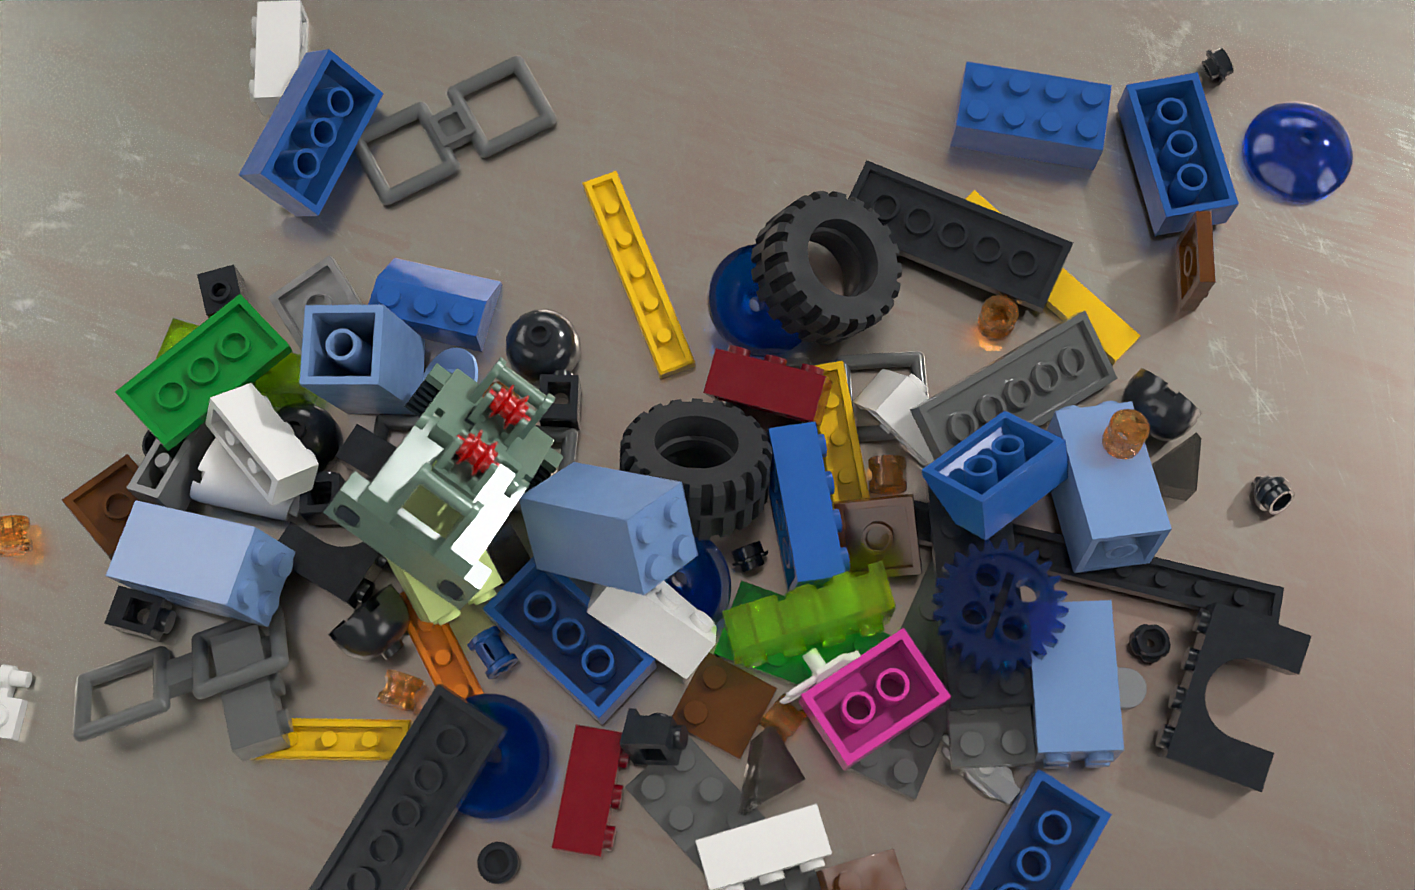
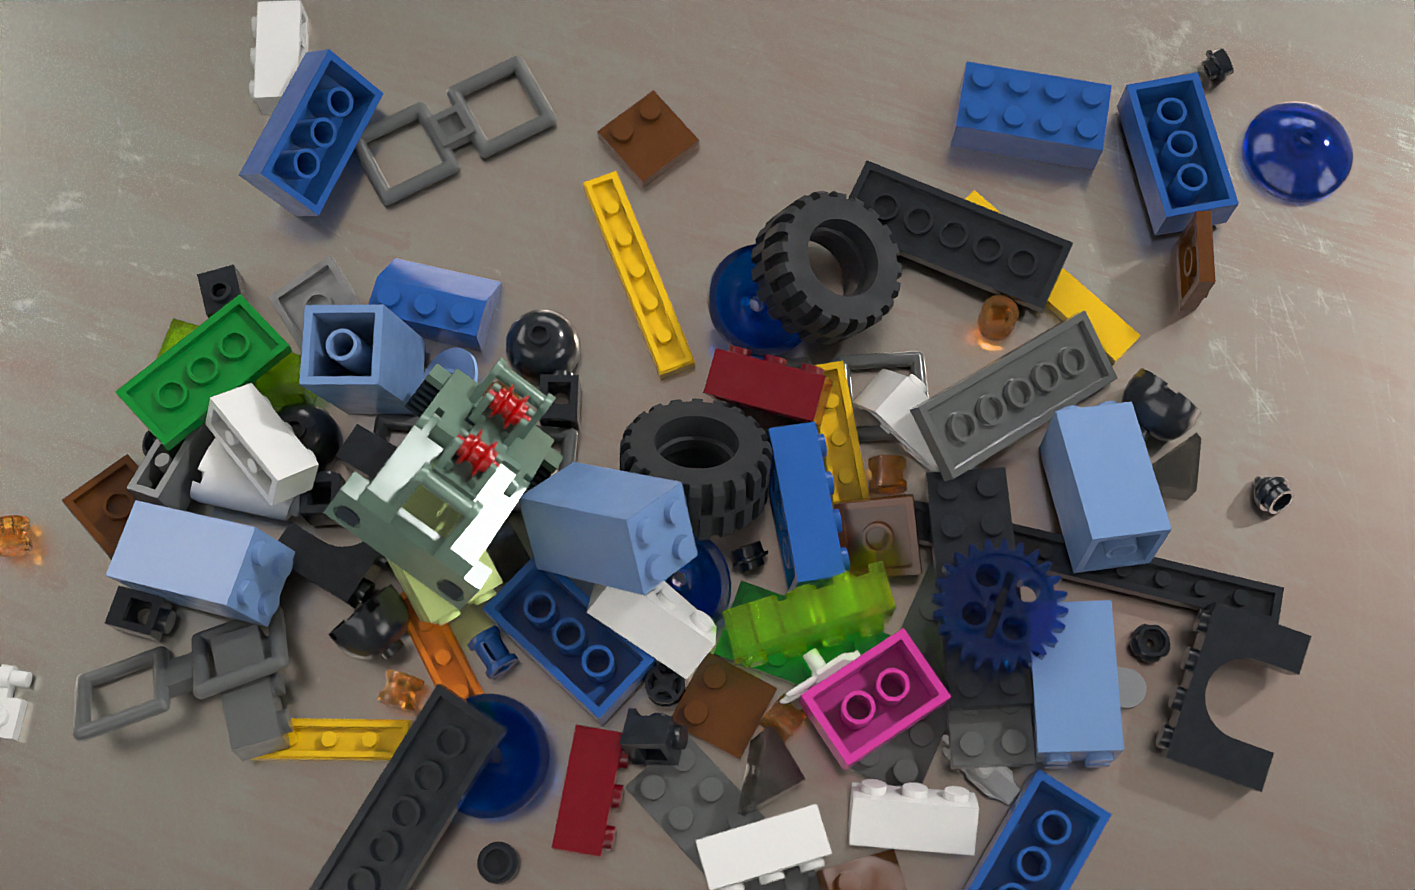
blue slope [922,410,1068,540] -> none
clear orange wheel [1102,409,1150,460] -> none
none -> reddish brown plate [597,90,699,188]
none -> black wheel [645,664,685,708]
none -> white brick [848,779,979,855]

